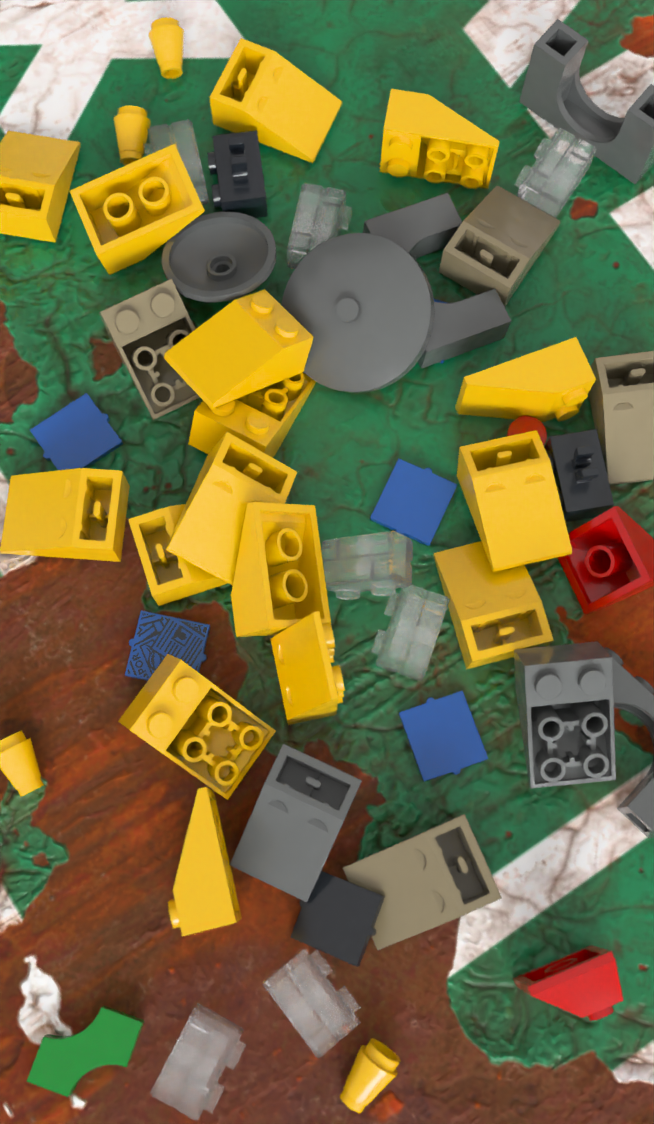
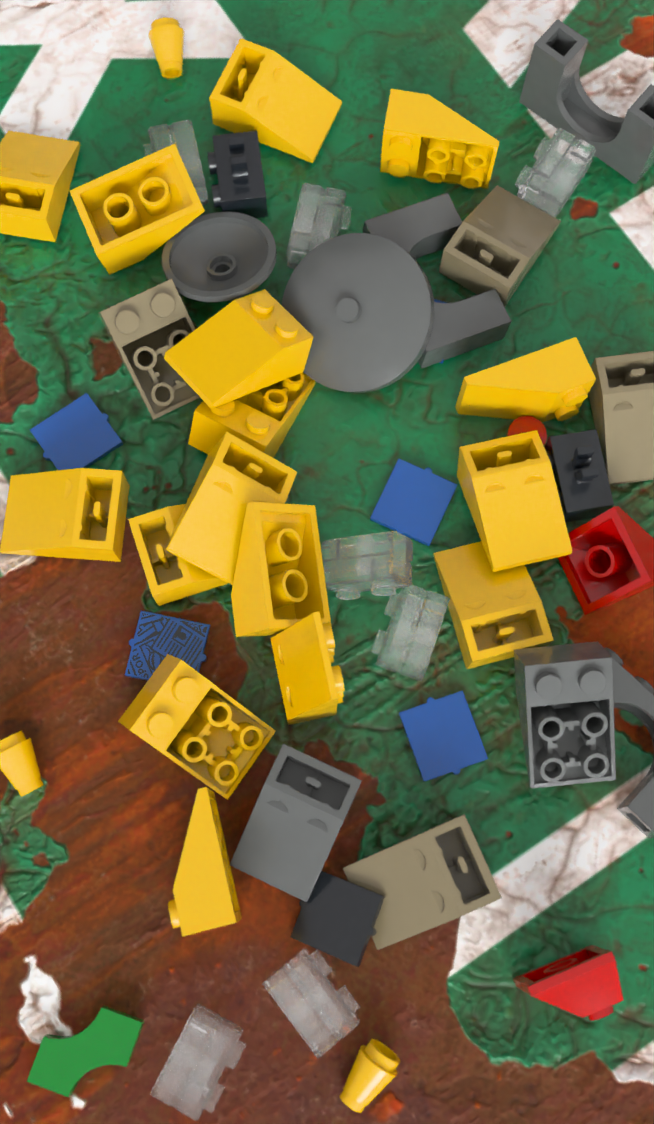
yellow cone [114,106,151,165] -> none

